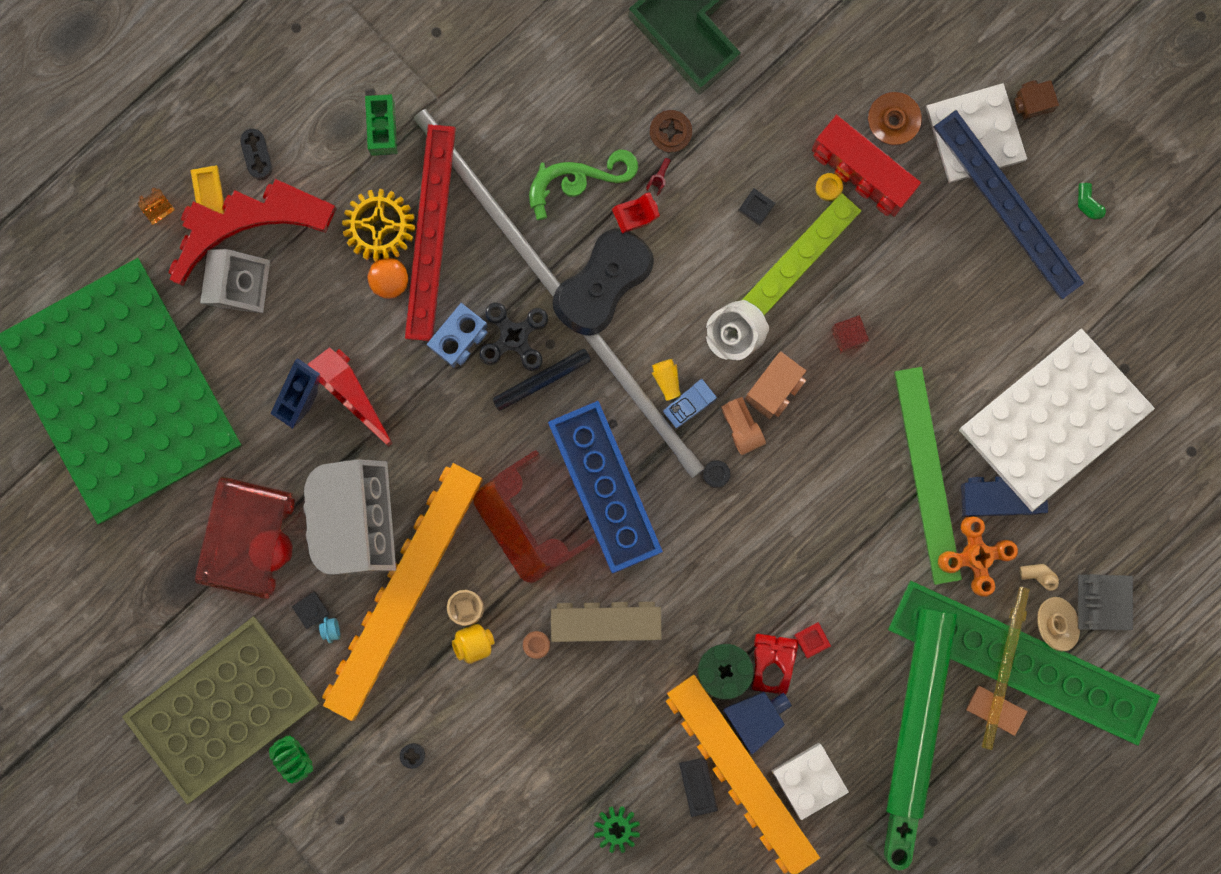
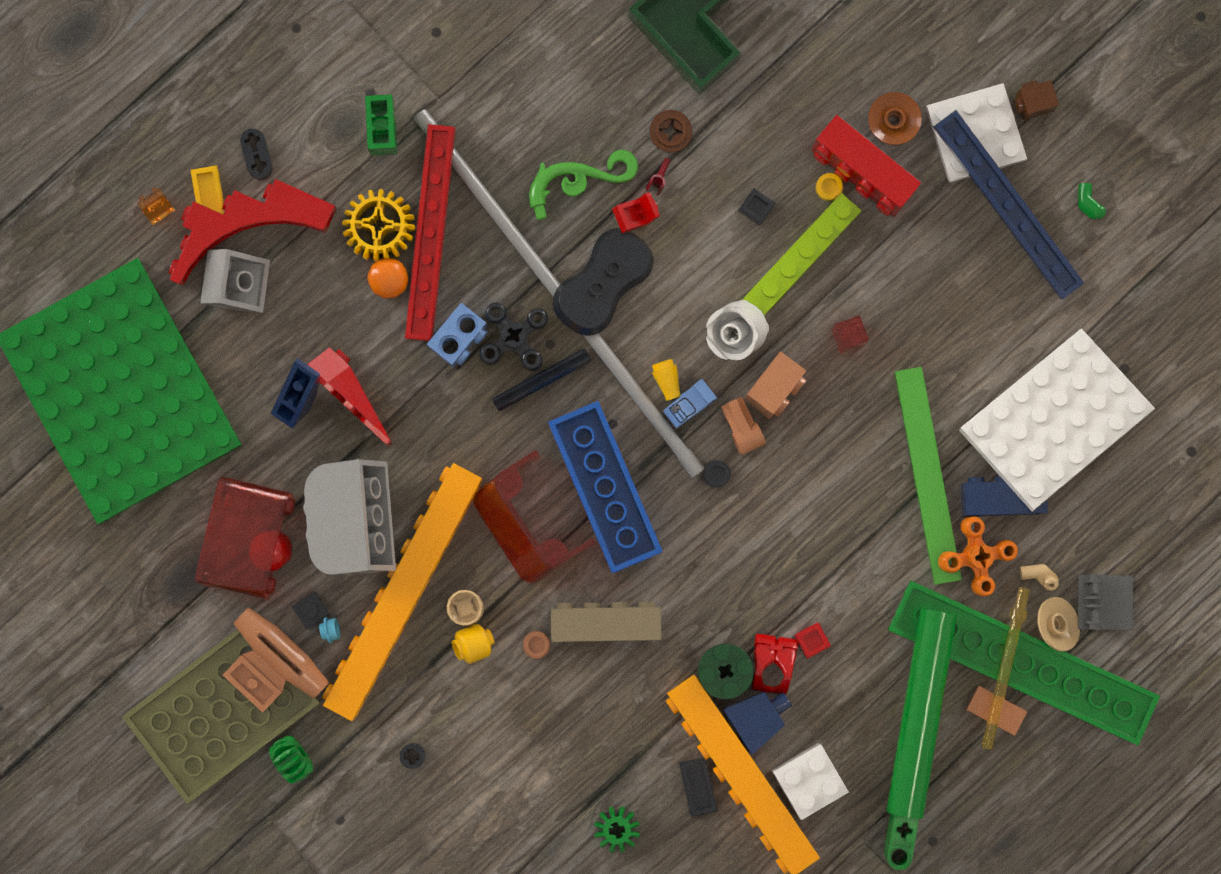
none -> nougat plate [223,607,329,713]

